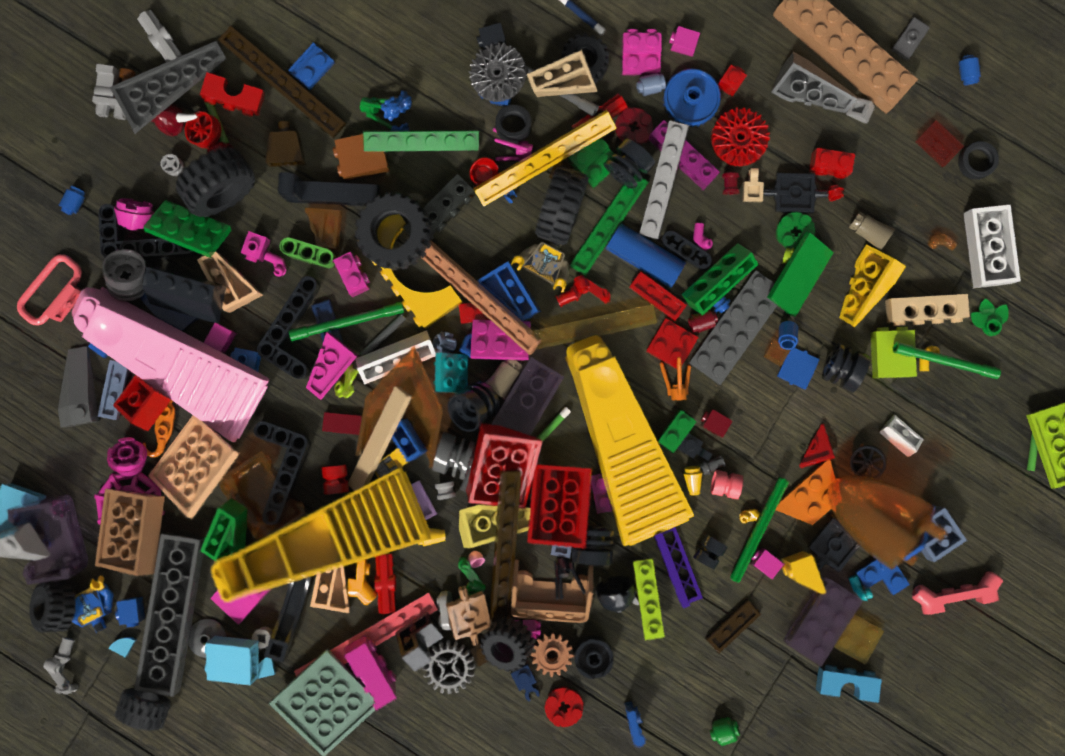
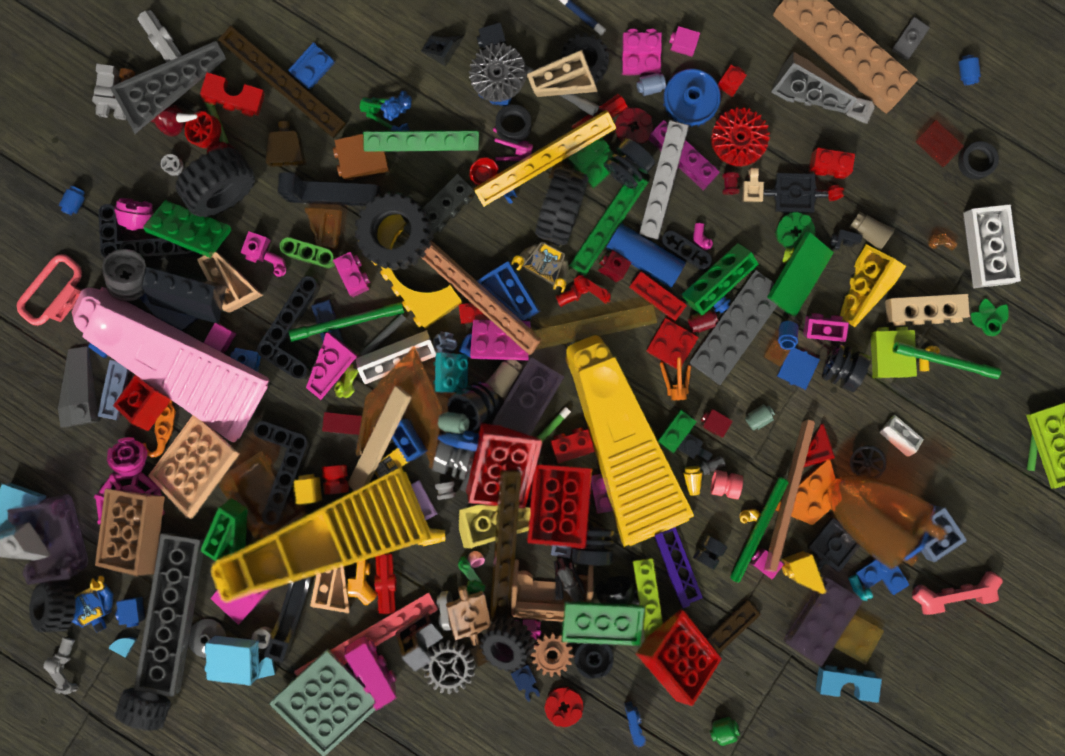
none -> yellow brick [294,474,322,504]
none -> black slope [421,35,465,67]
none -> sand green brick [438,412,469,434]
none -> blue plate [438,431,478,451]
none -> red brick [551,427,595,463]
none -> dark grey axle [558,566,585,602]
none -> plate [561,601,644,645]
none -> dark red brick [597,250,632,282]
none -> red slope [636,610,722,706]
none -> sand green brick [745,404,775,431]
none -> nougat tile [764,420,815,572]
none -> dark pink brick [803,313,849,342]
none -> black bracket [830,230,863,251]

